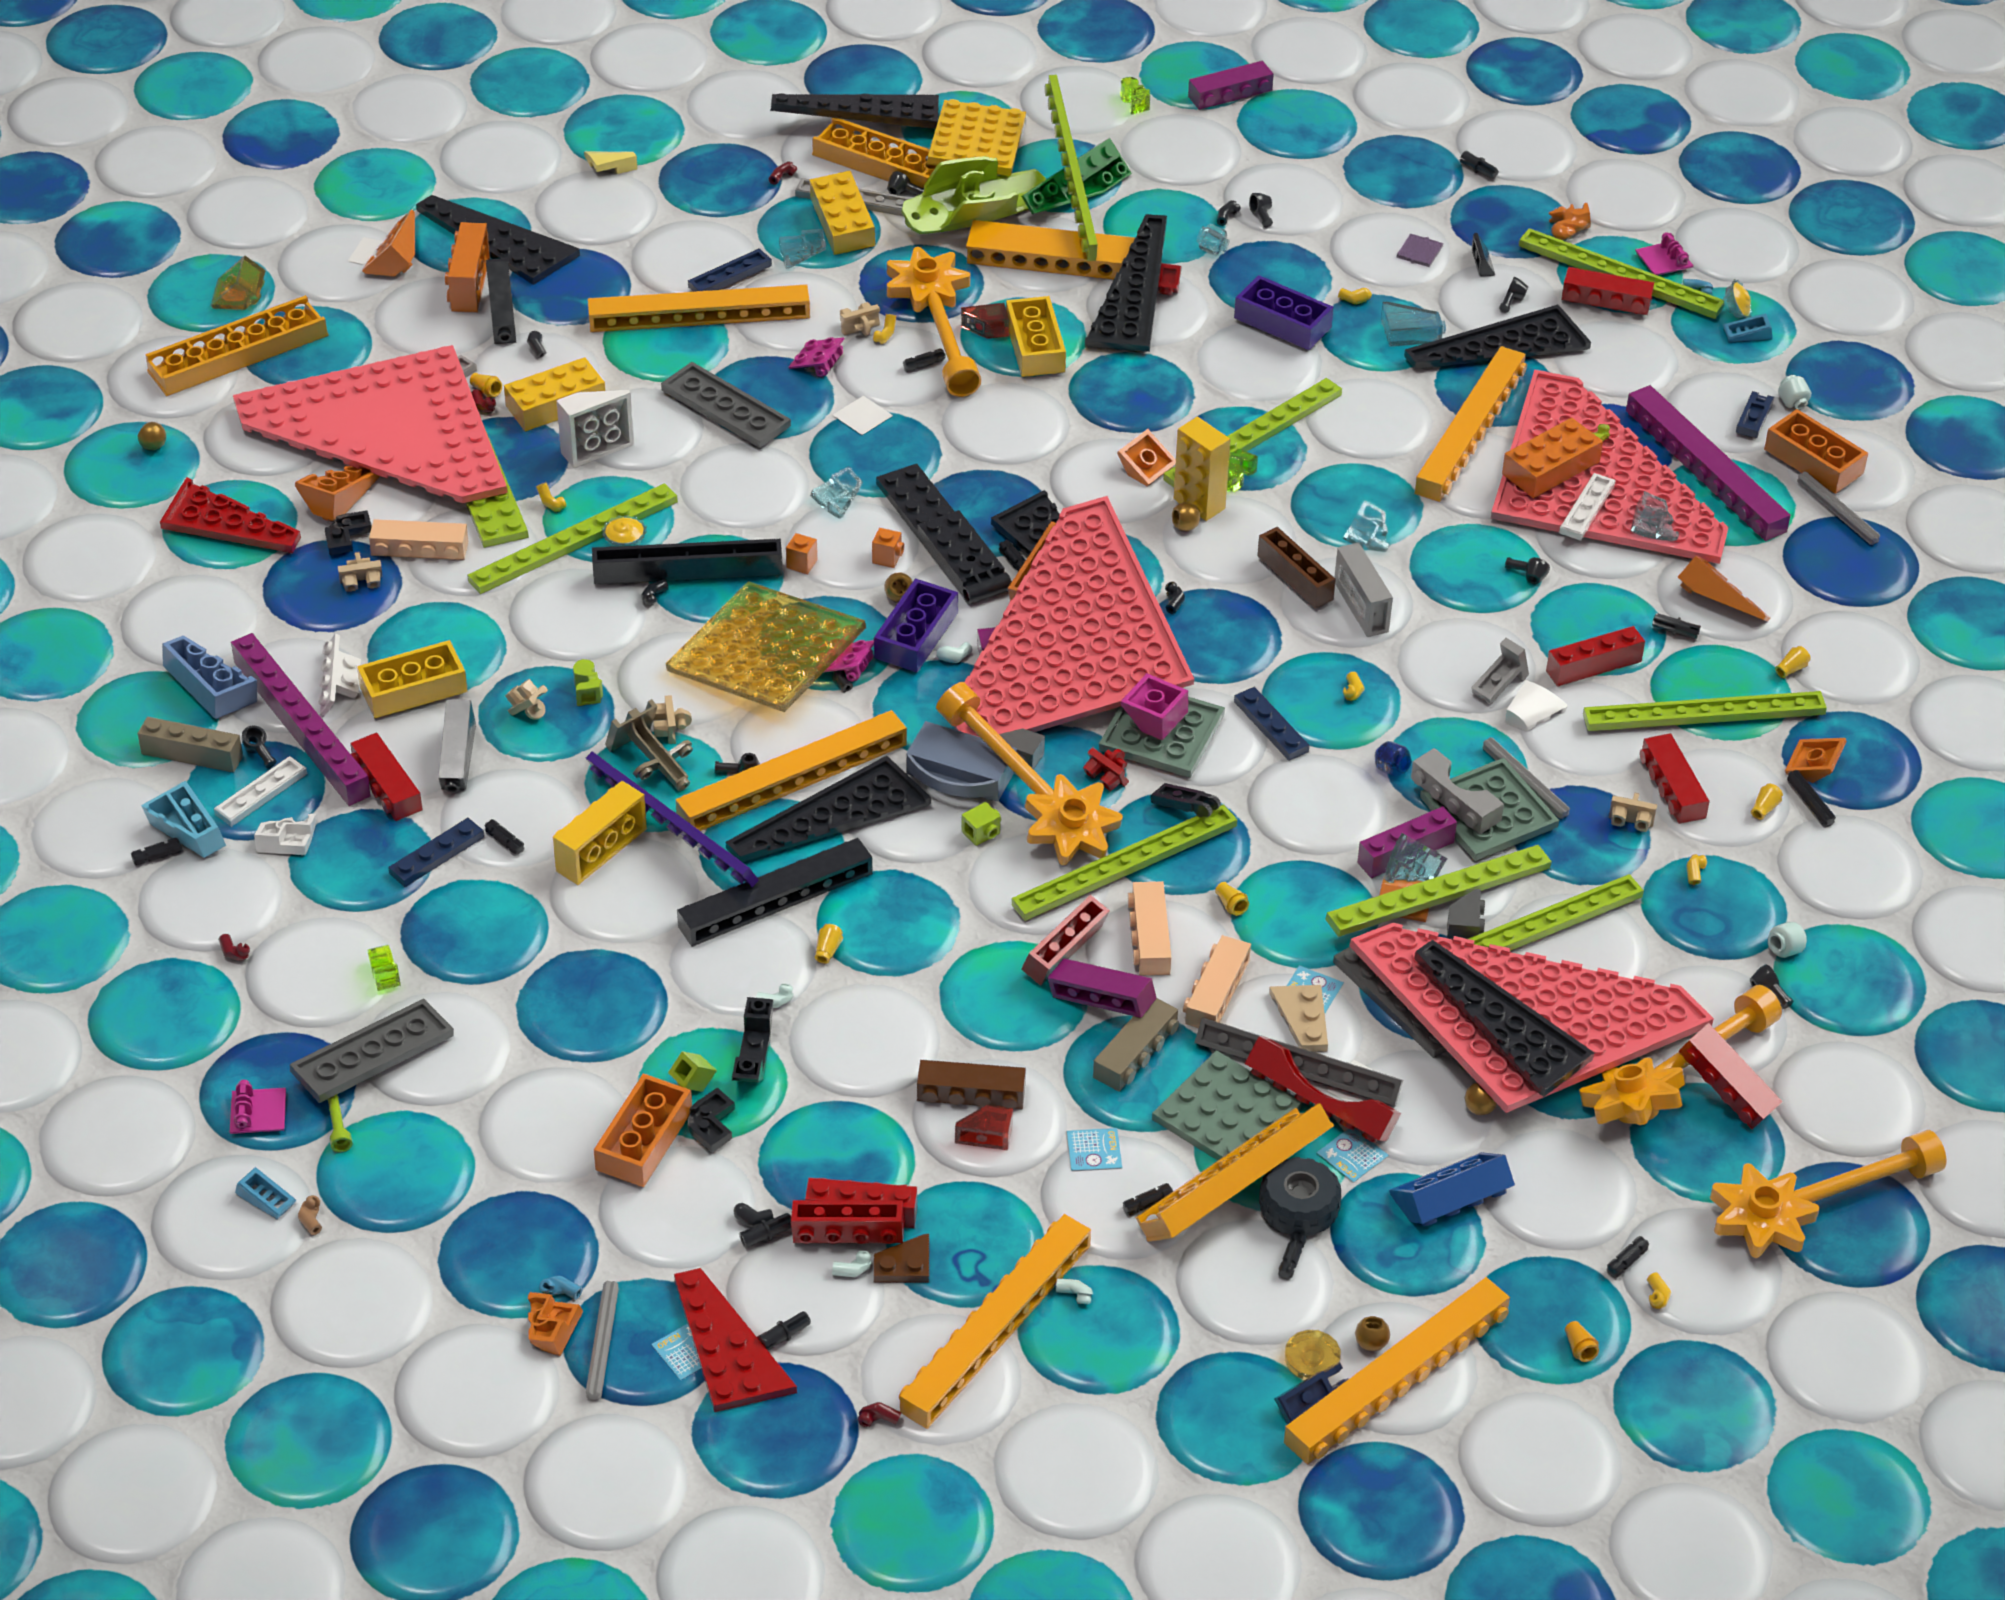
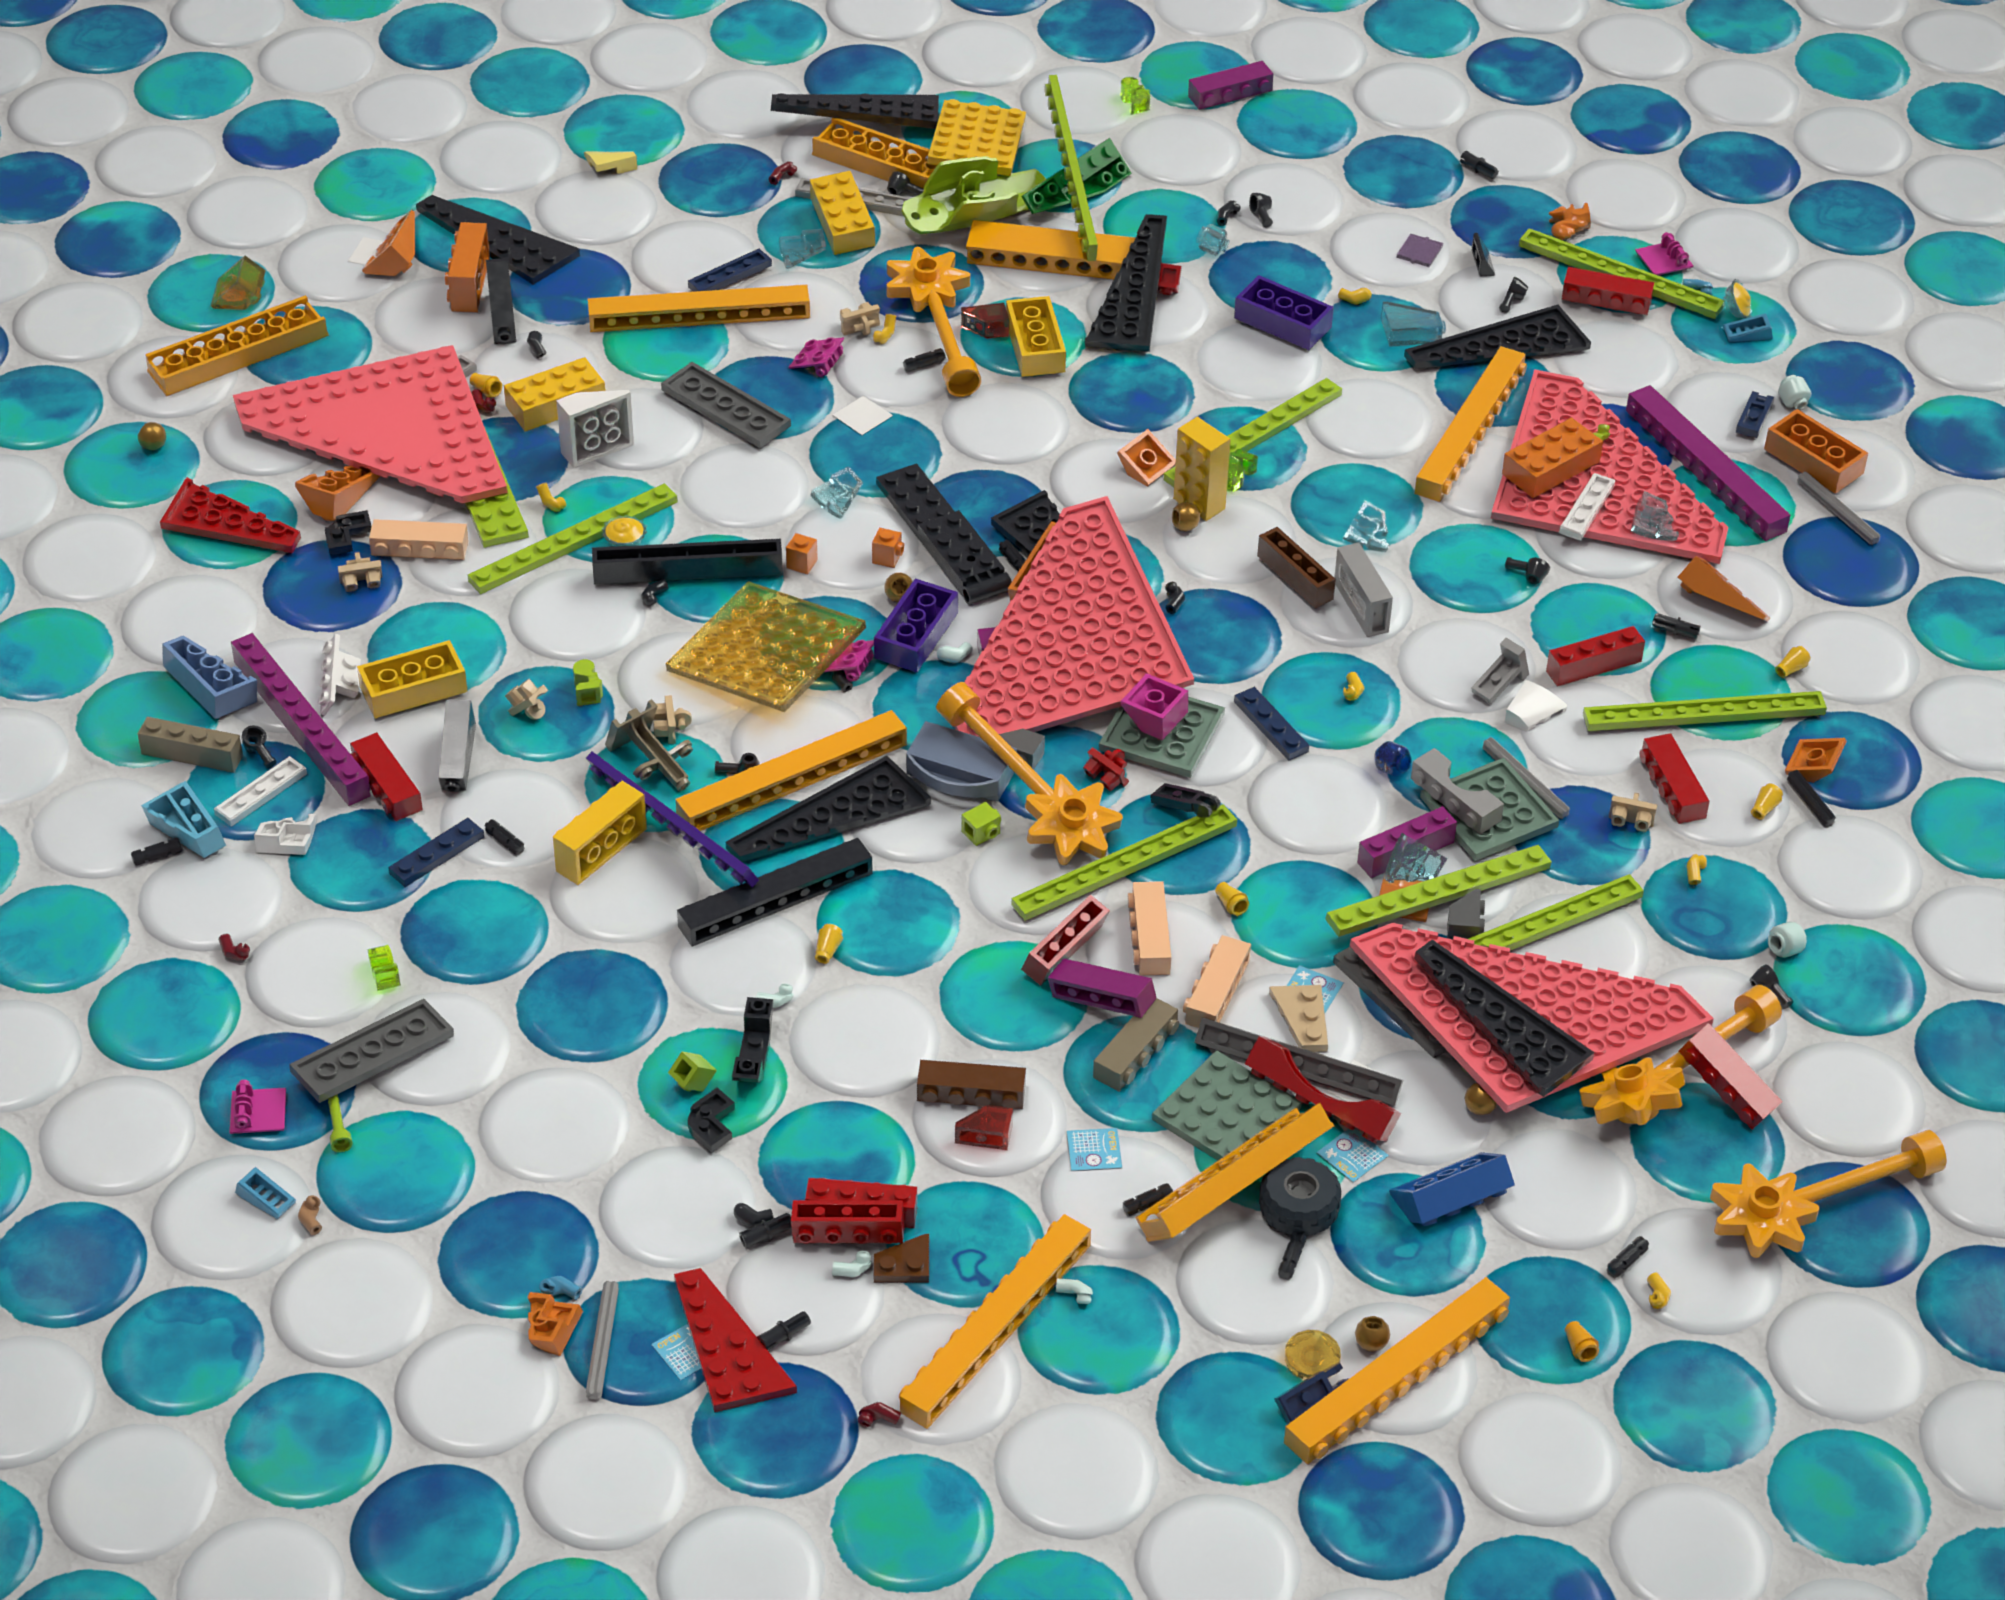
orange brick [594,1073,692,1187] -> none

